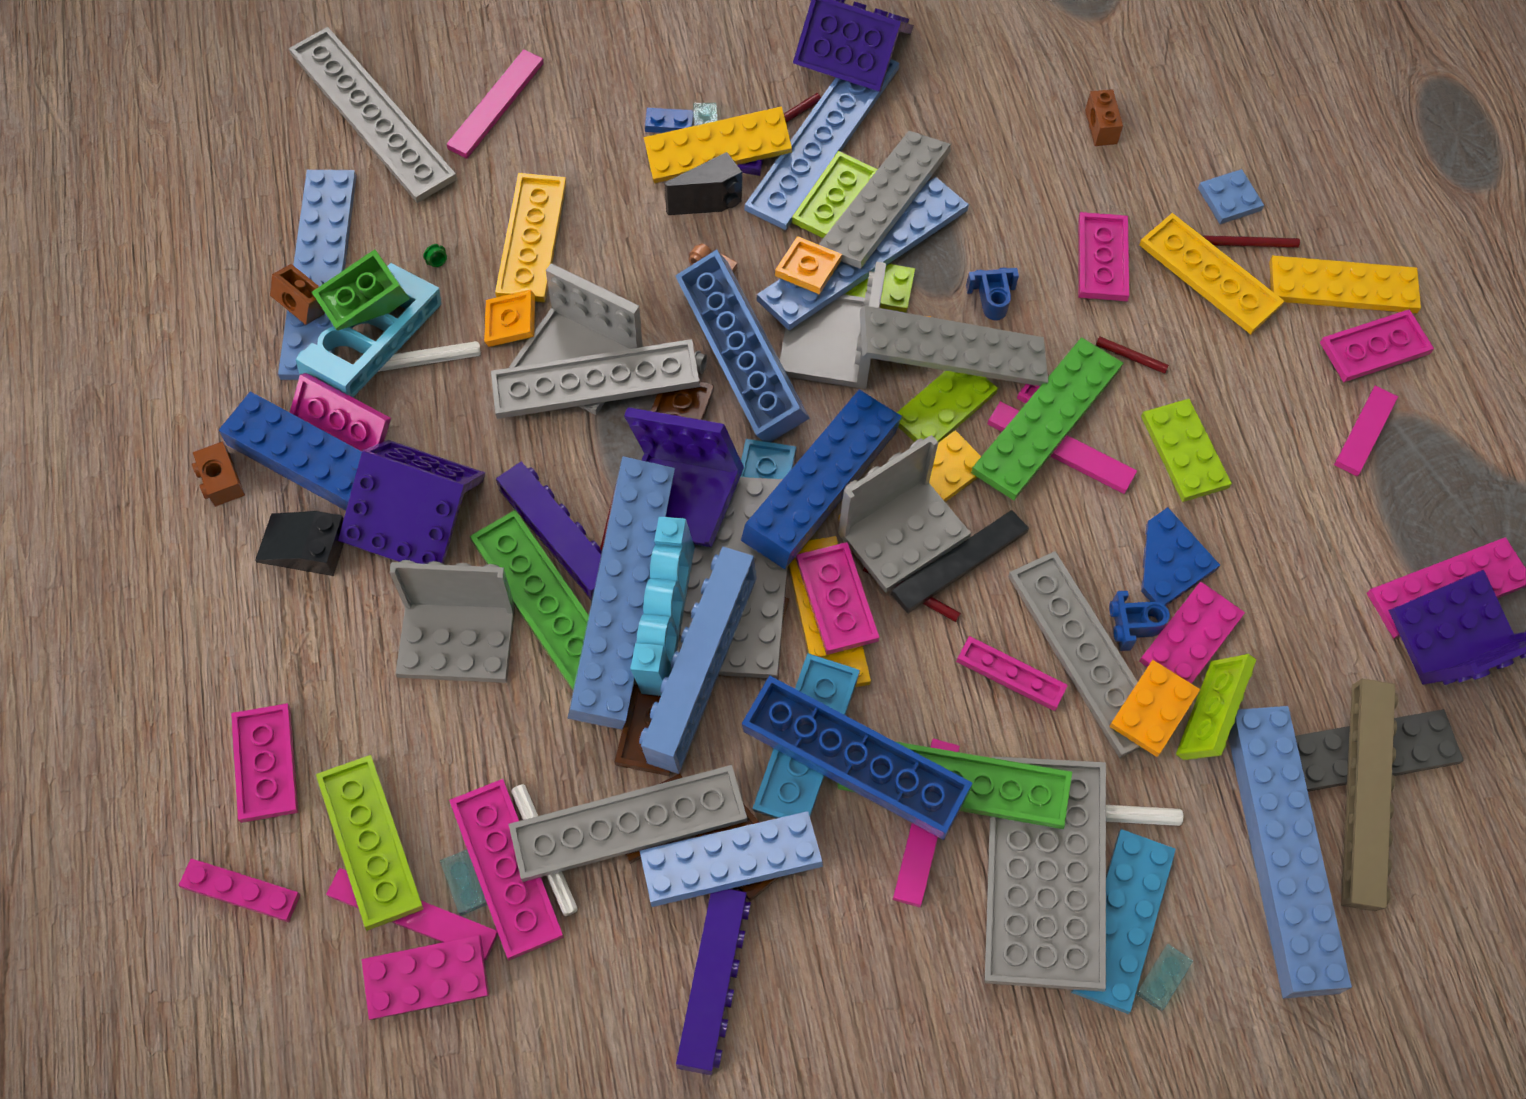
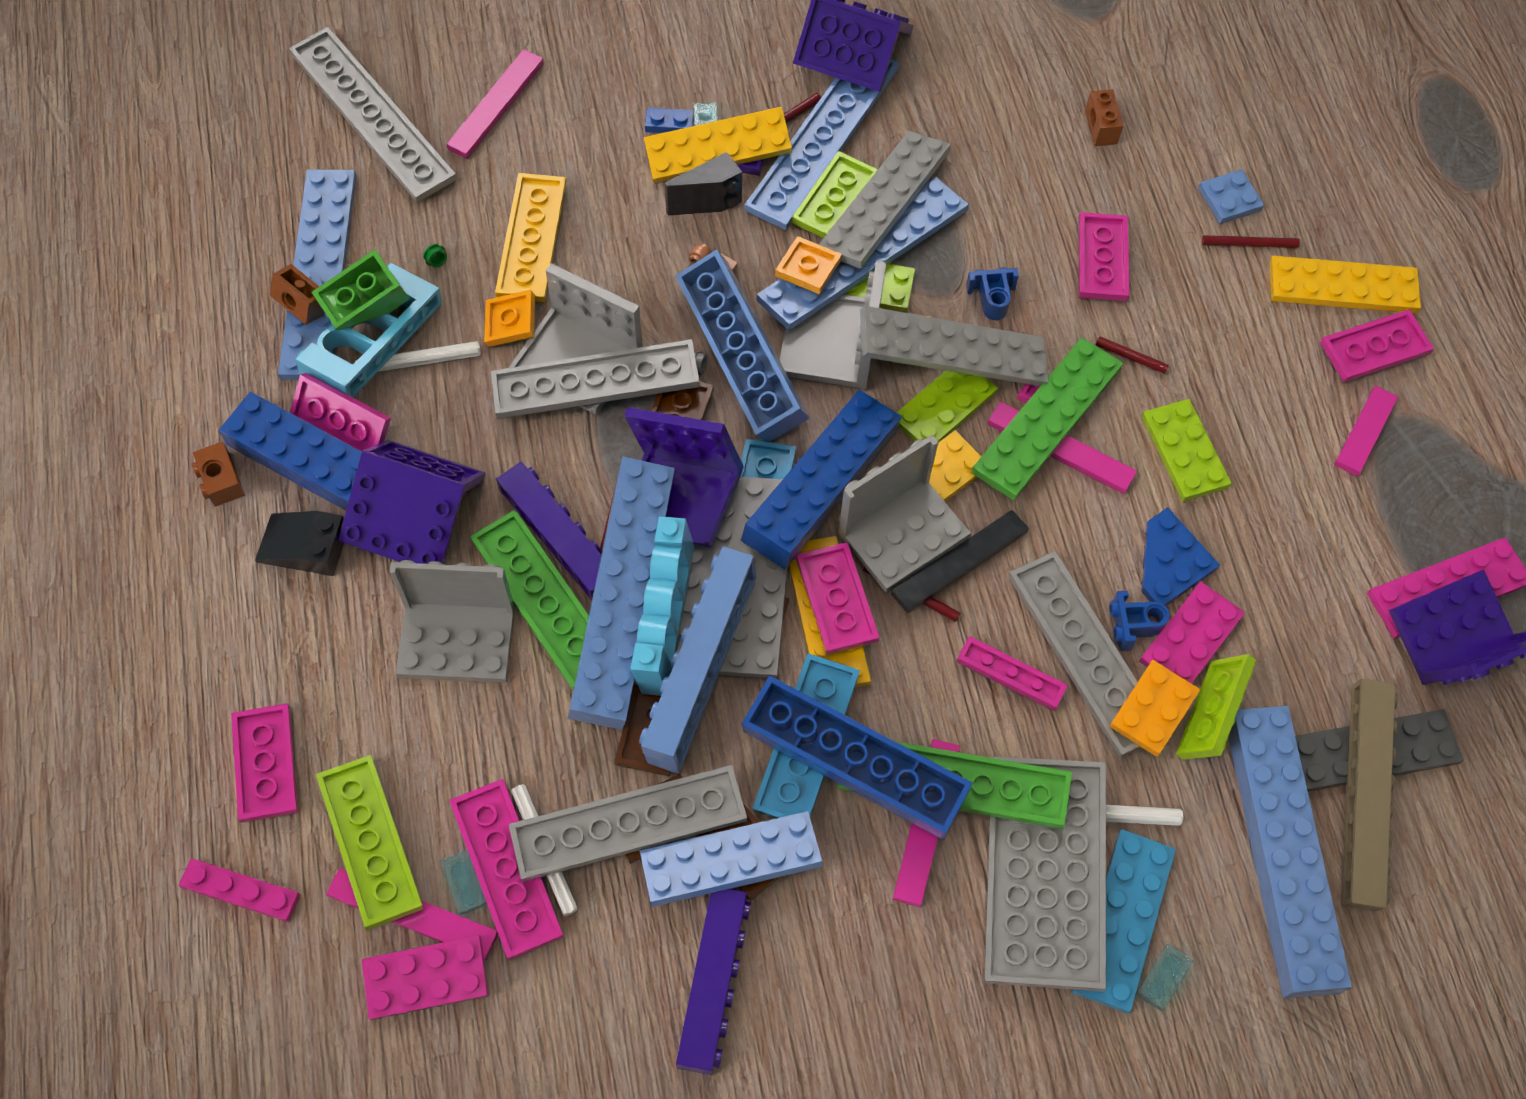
yellow plate [1139,213,1284,335] -> none

